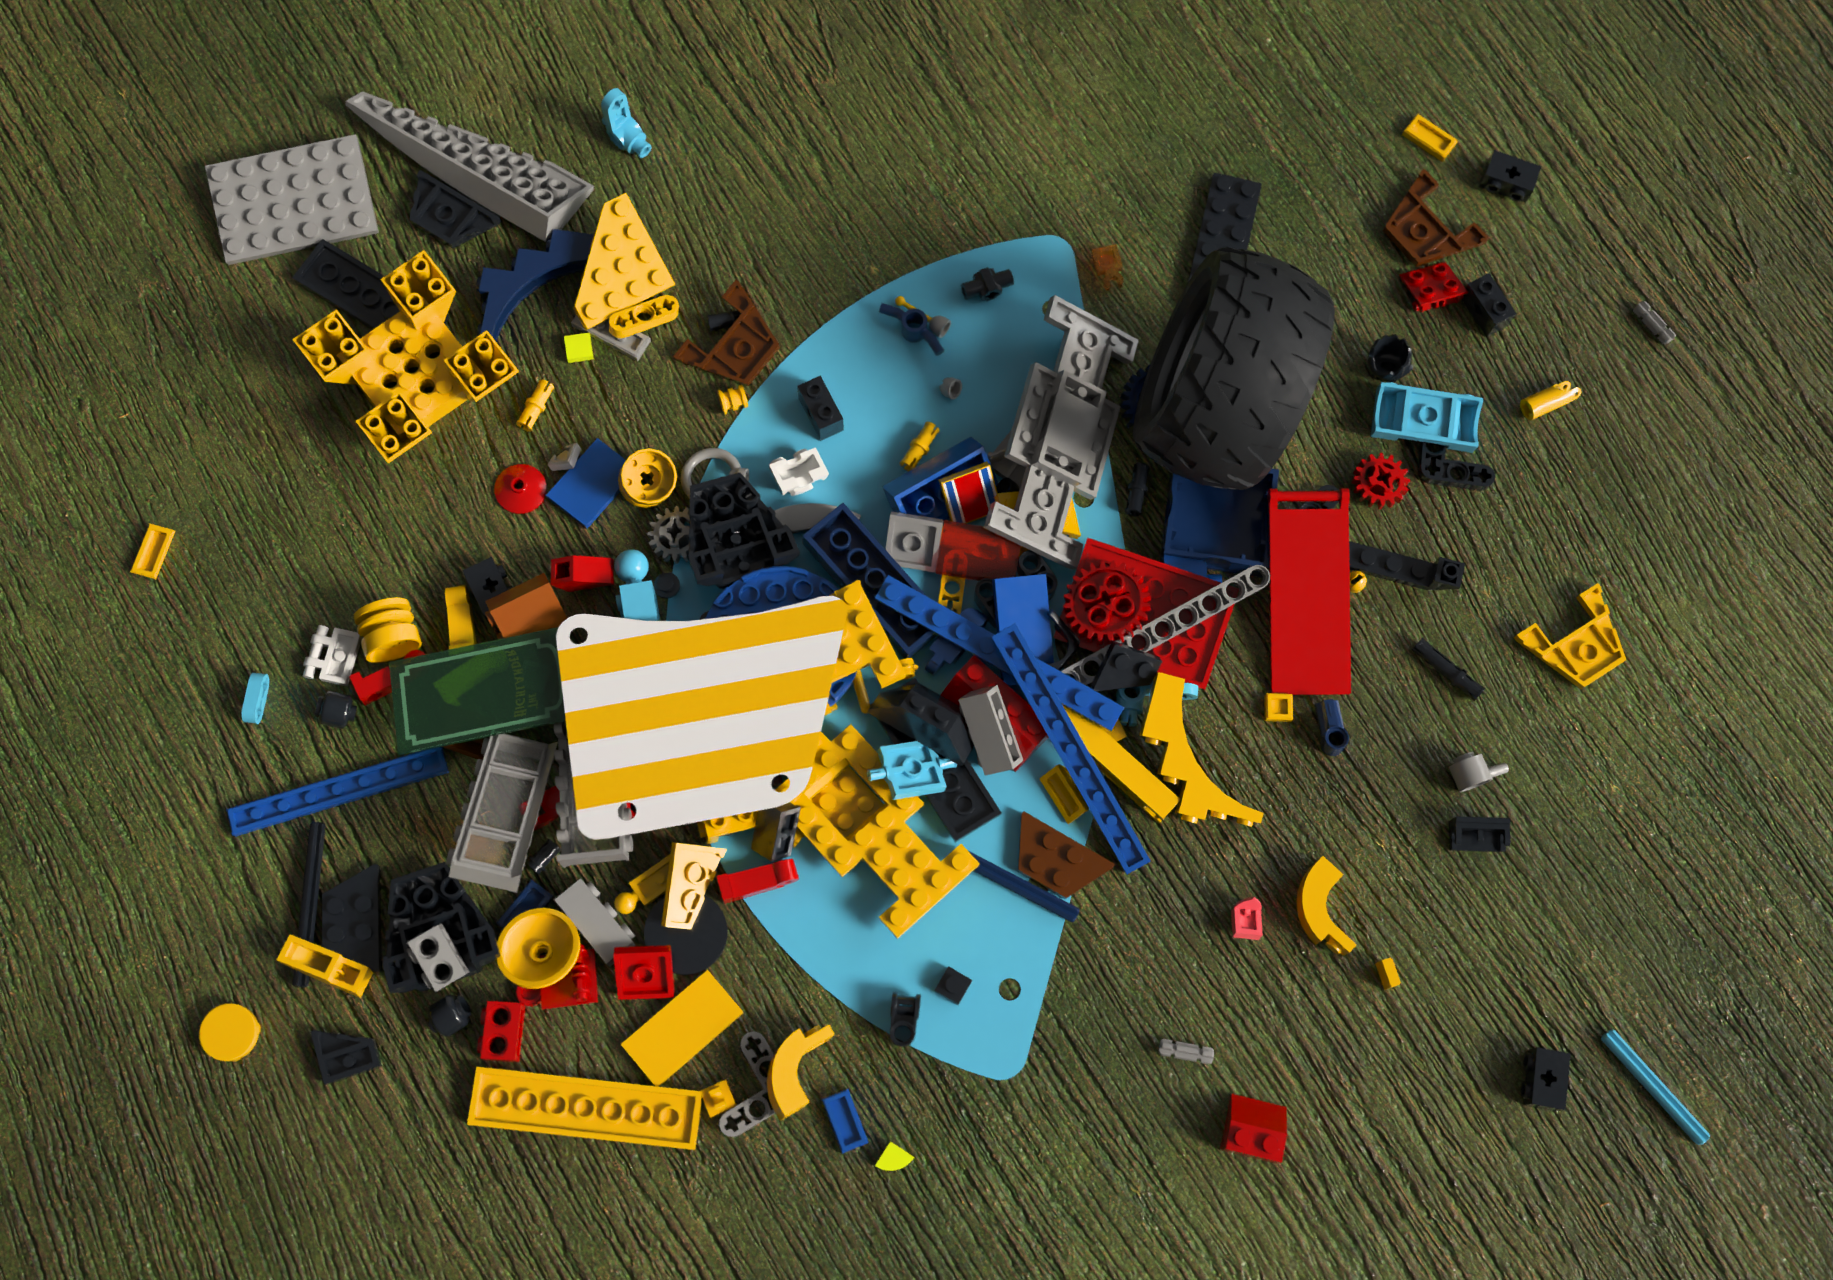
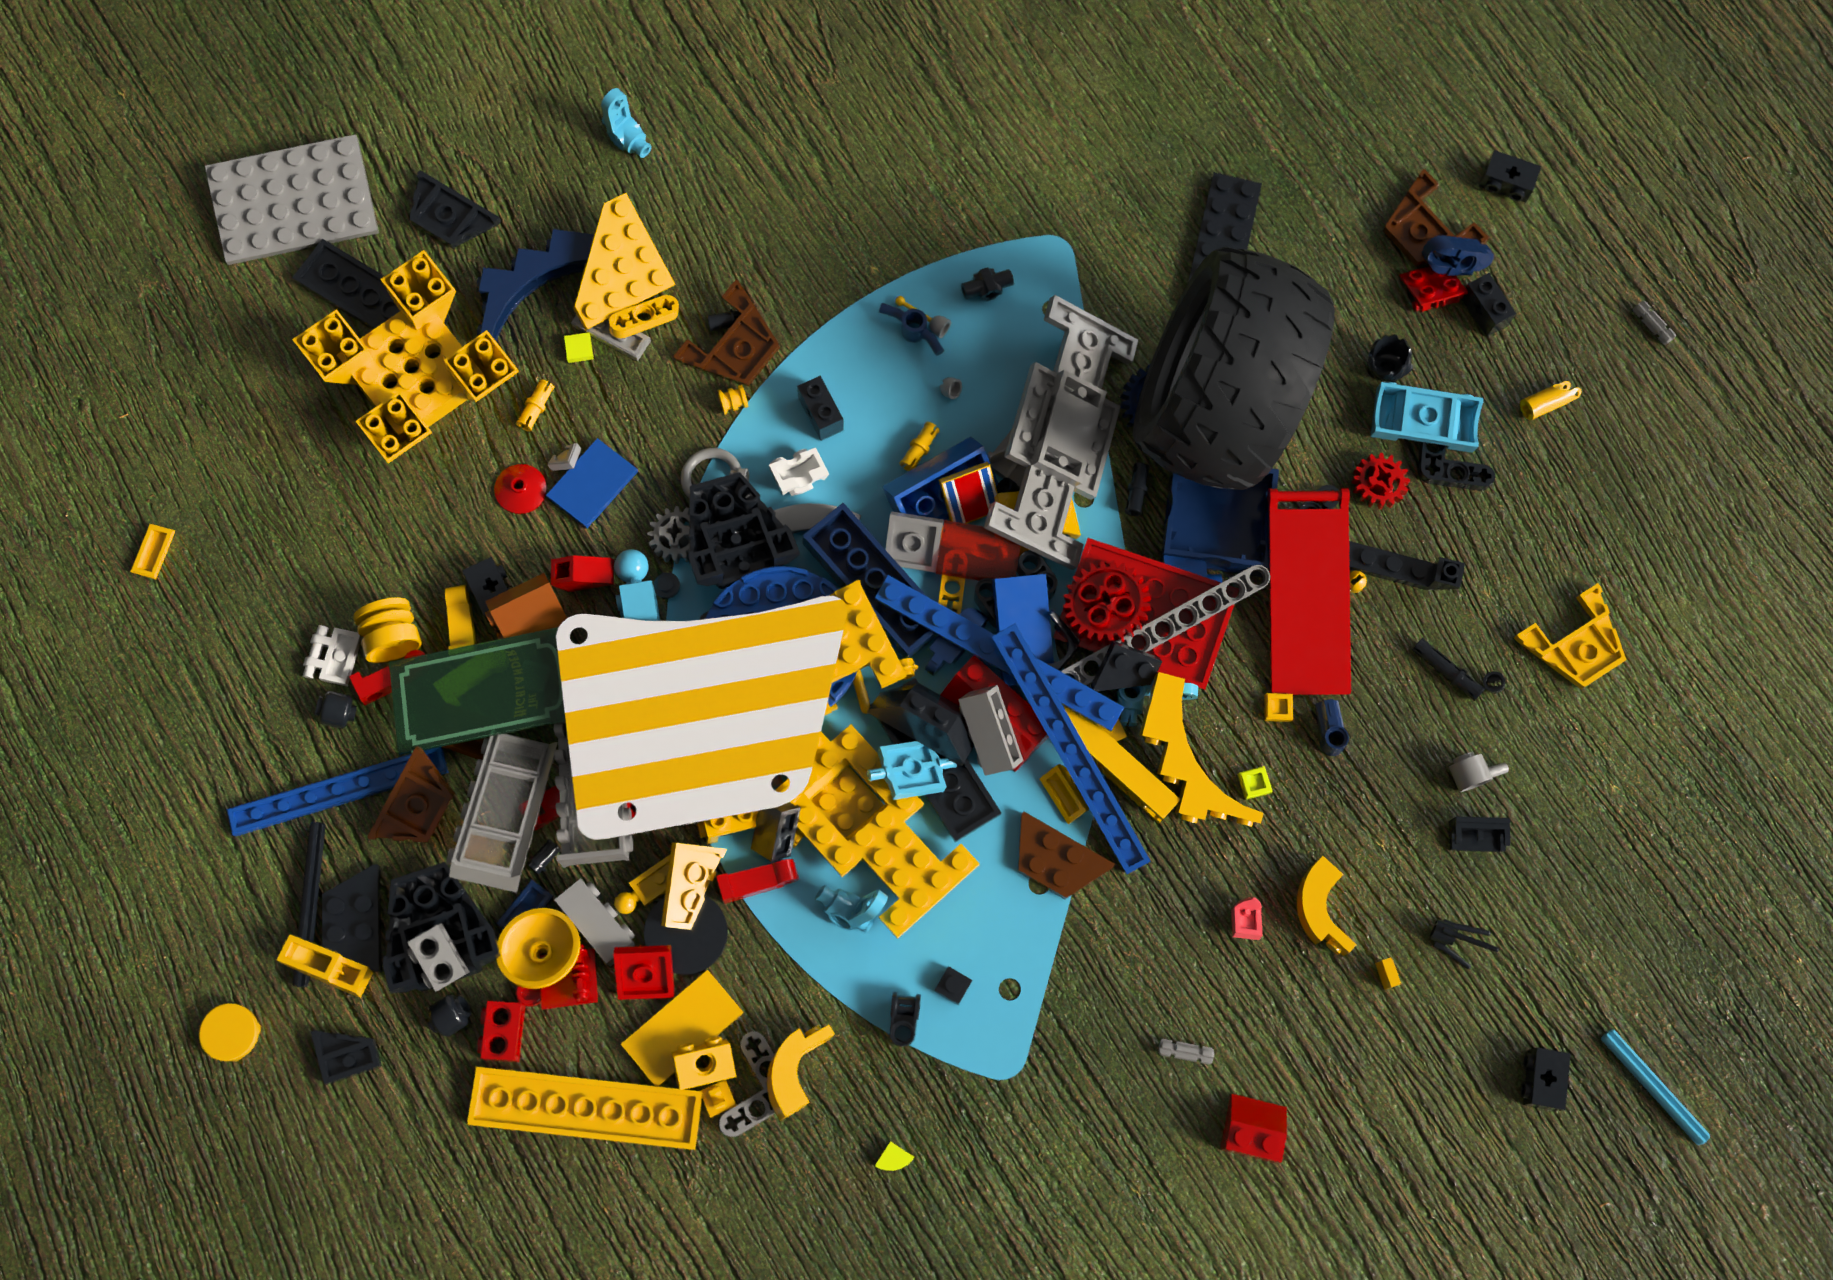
medium azure beam [242,672,269,724] -> none
light grey wedge [346,91,594,242] -> none
yellow wheel [618,448,677,508] -> none
blue tile [822,1089,869,1154] -> none
dark blue axle [969,851,1080,922] -> none
clear orange plate [1091,244,1124,291] -> none
yellow tile [1402,113,1458,162] -> none
none -> reddish brown wing [367,746,455,842]
none -> yellow brick [671,1037,736,1090]
none -> medium azure piece [815,885,888,934]
none -> neon yellow tile [1237,766,1273,800]
none -> dark blue piece [1422,235,1494,275]
none -> black plant [1429,919,1499,969]
none -> black hinge [1483,671,1506,694]

